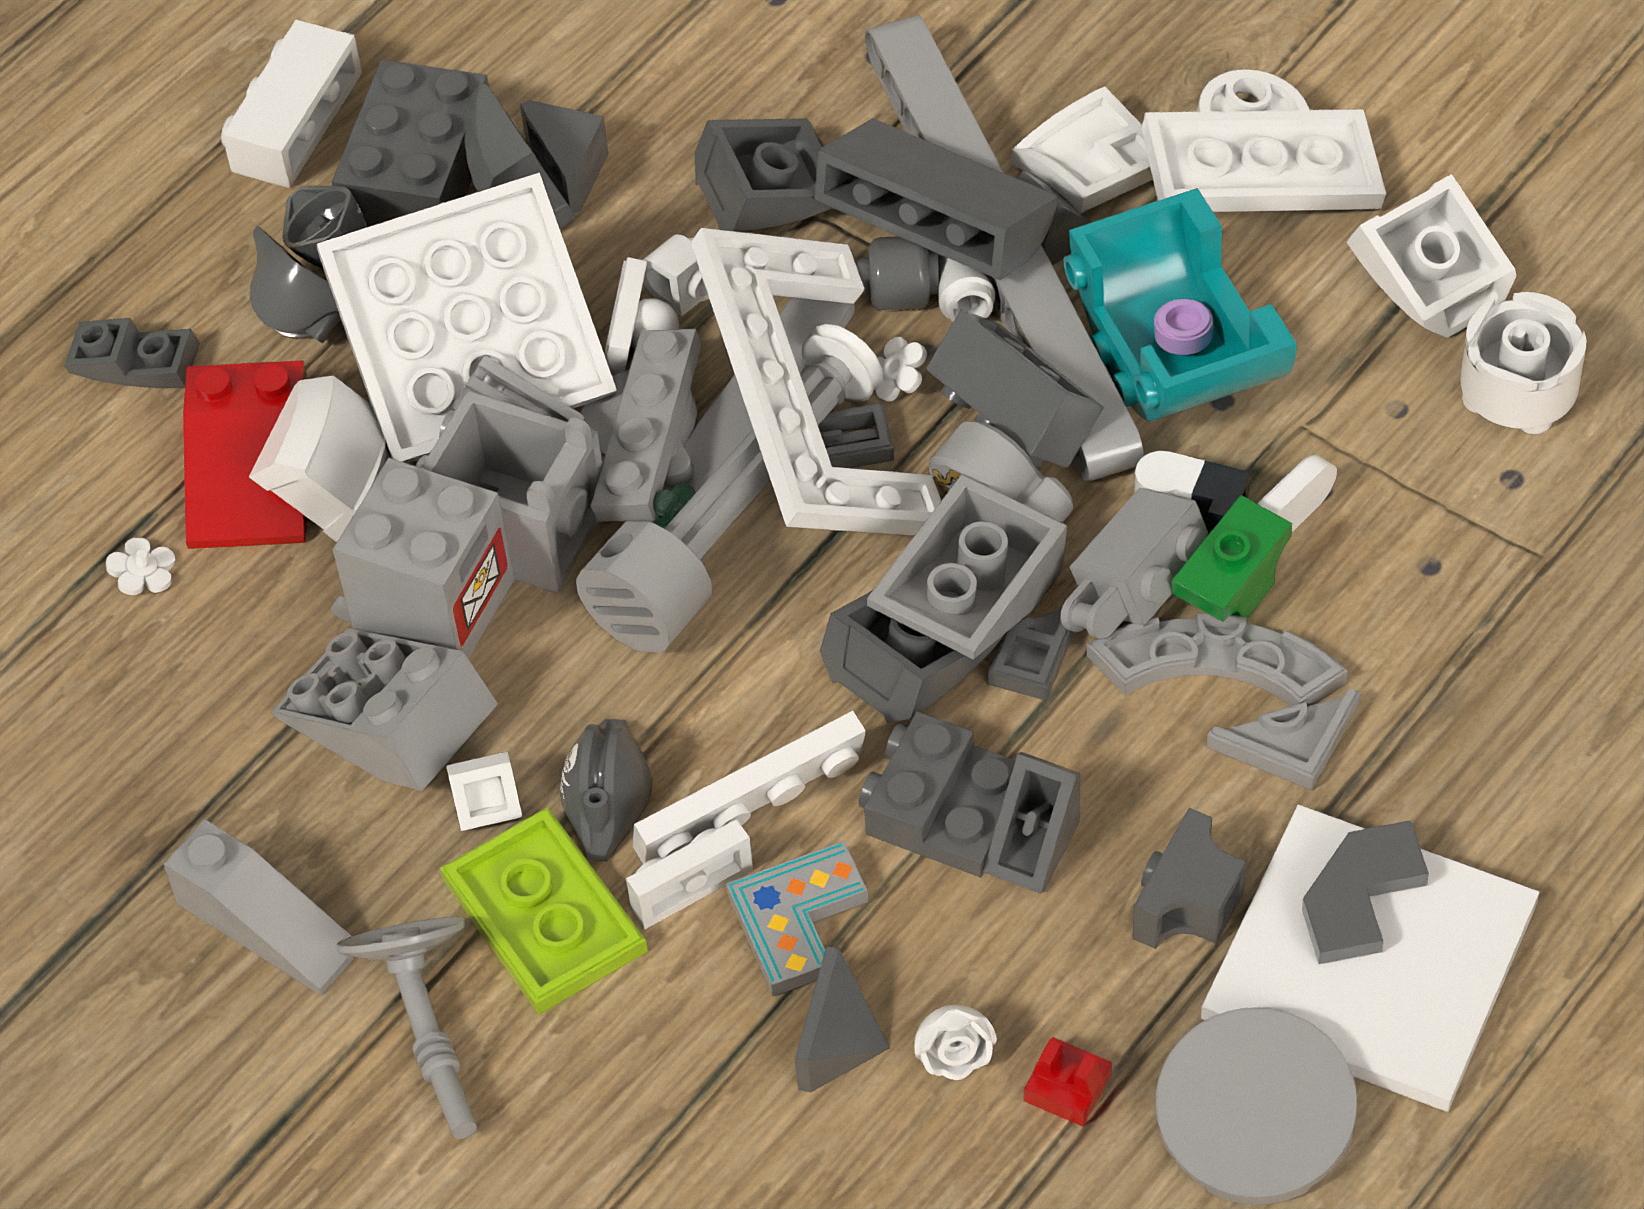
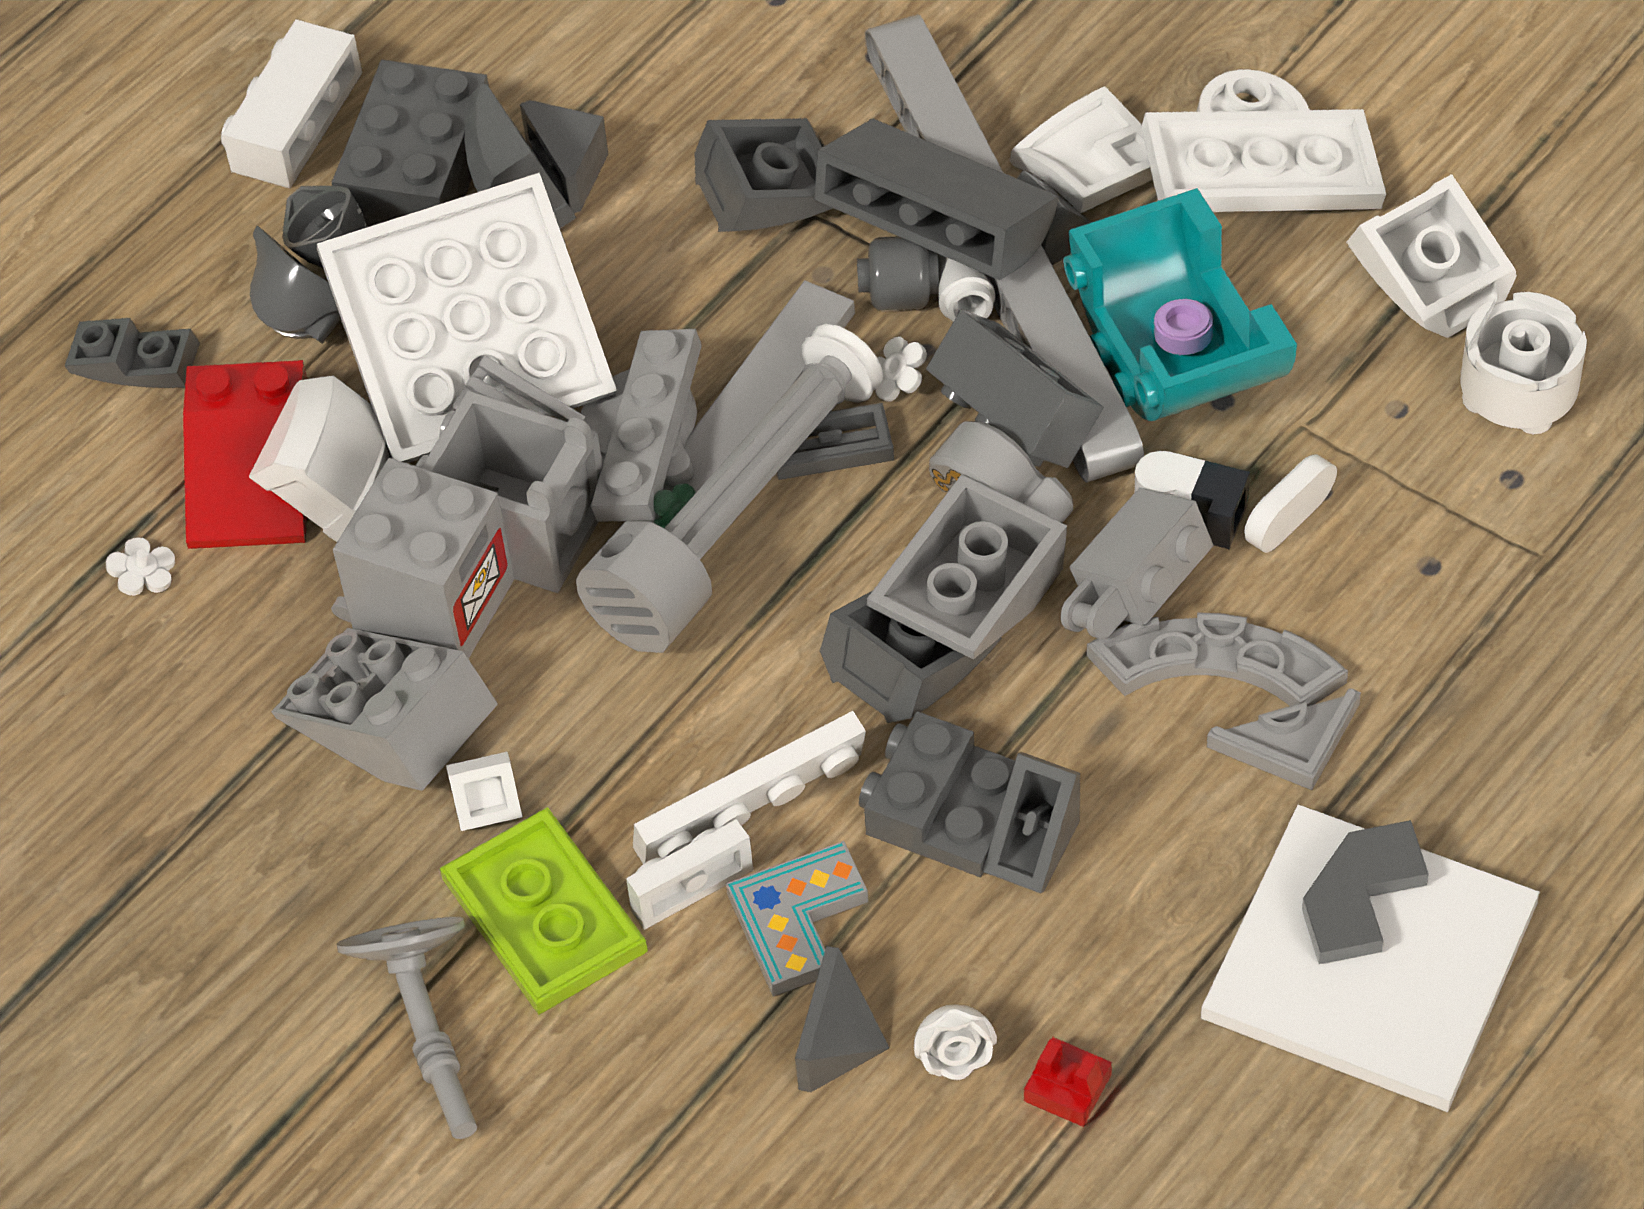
light grey slope [163,819,355,996] -> none
dark grey hat [560,719,652,861] -> none
white tile [604,257,679,377] -> none
white plate [643,234,709,316] -> none
white plate [691,228,941,535] -> none
dark grey tile [988,602,1074,701] -> none
dark grey brick [1133,808,1246,949] -> none
light grey tile [1155,1007,1357,1205] -> none
green brick [1172,495,1292,622] -> none

